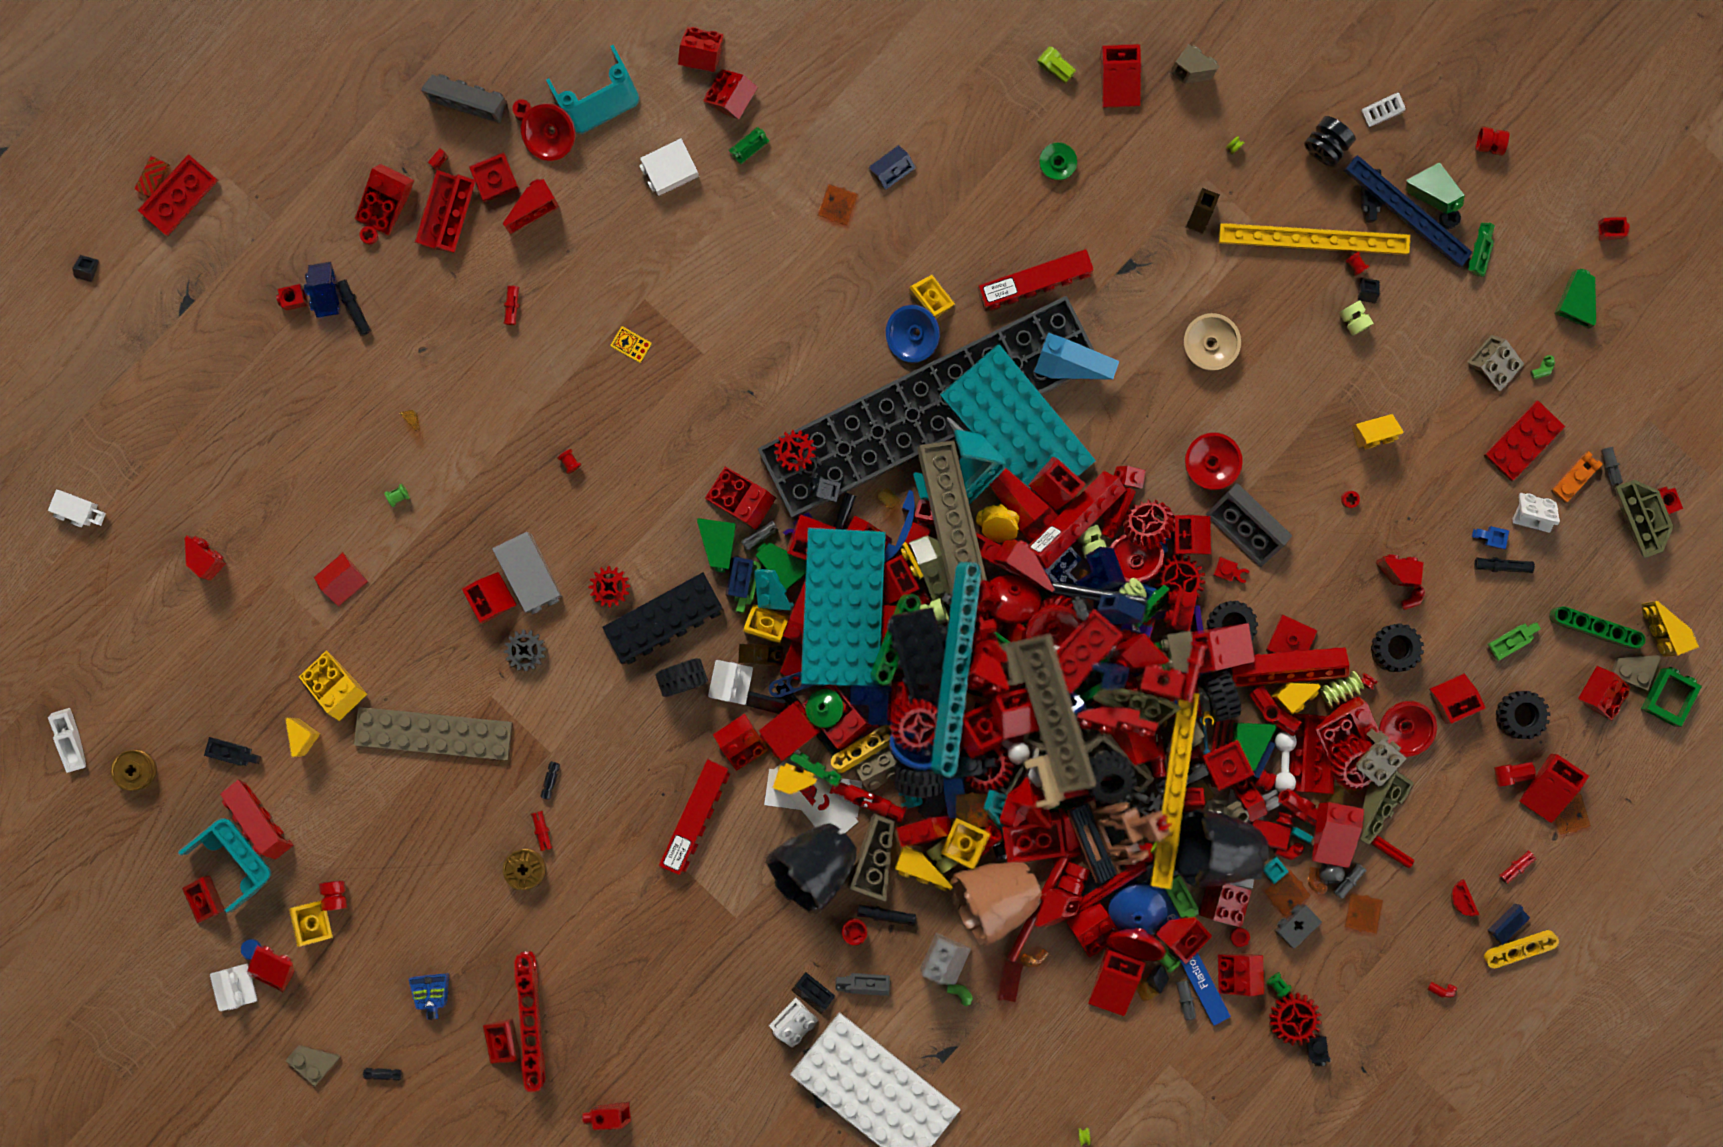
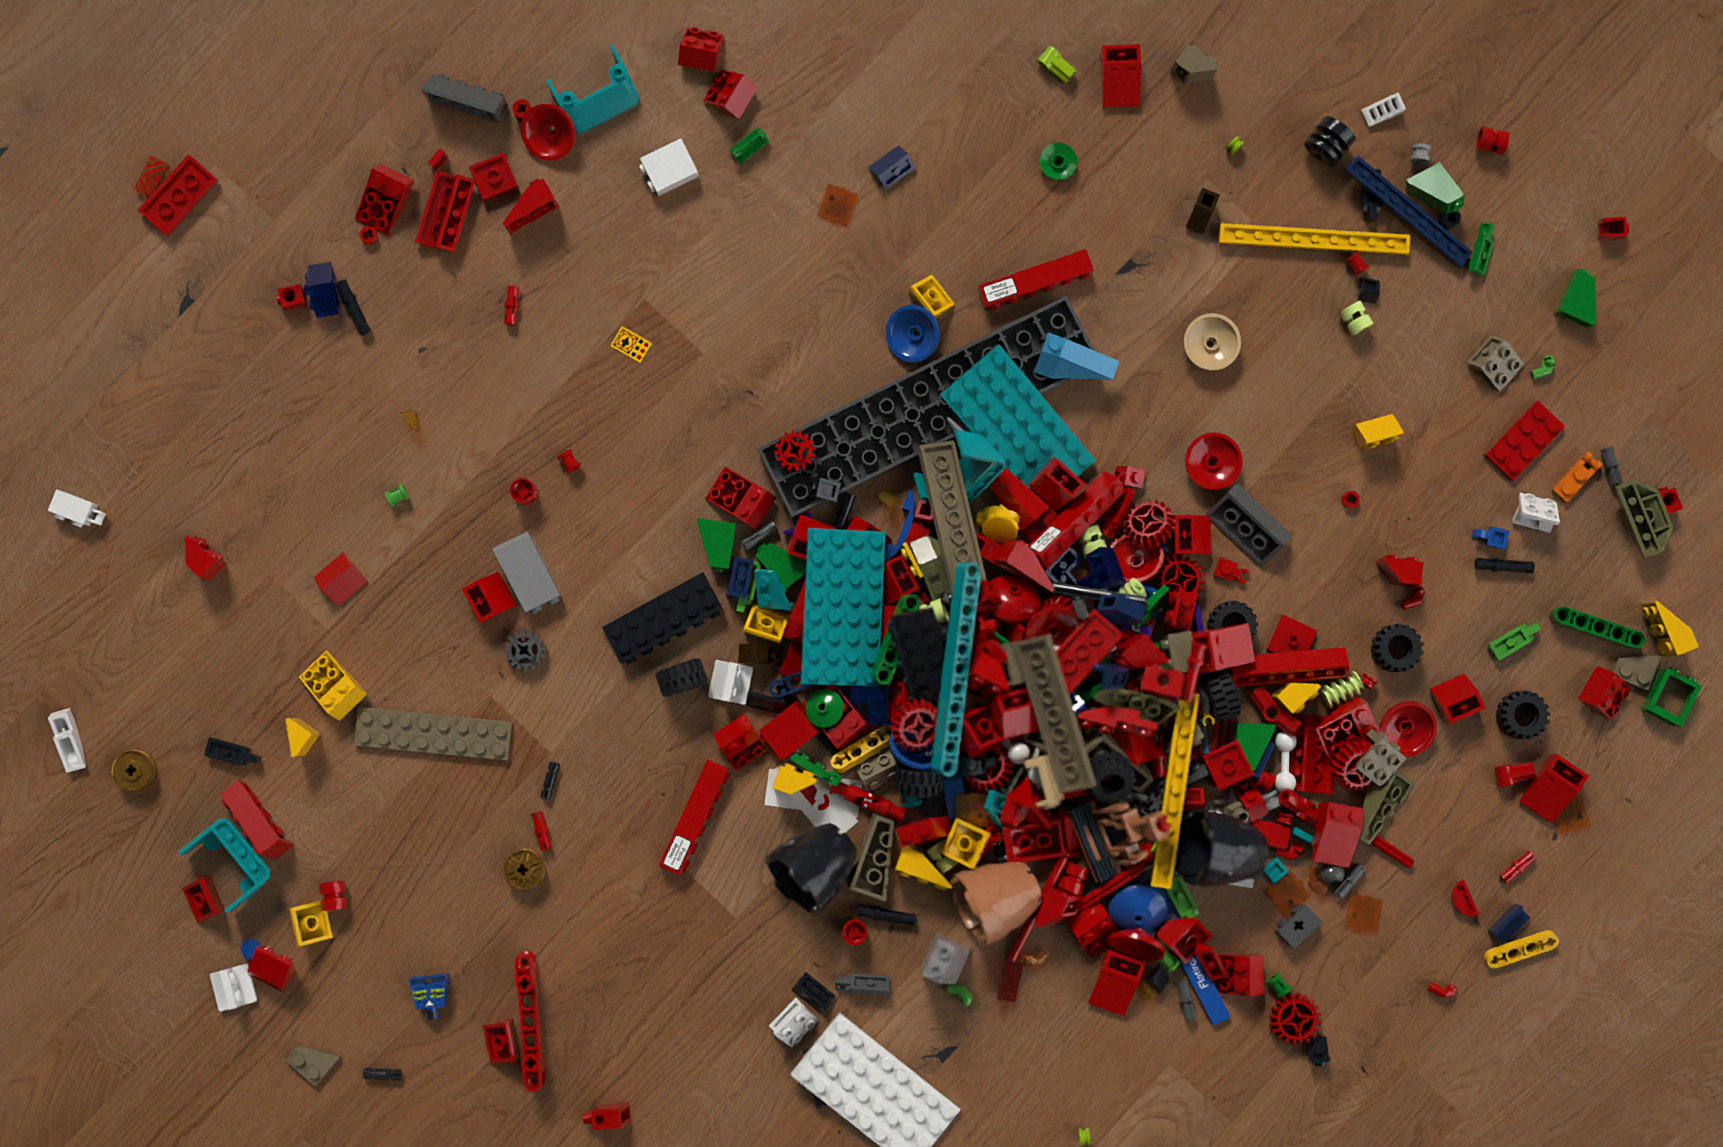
black slope [72,255,99,282] -> none
red gear [588,566,631,608] -> none
red bracket [1199,884,1252,927] -> none
red tile [1230,927,1250,947] -> none
clear yellow slope [1325,786,1344,805] -> none
none -> red wheel [510,478,538,505]
none -> red slope [1195,944,1229,980]
none -> light grey wheel [1410,144,1431,164]

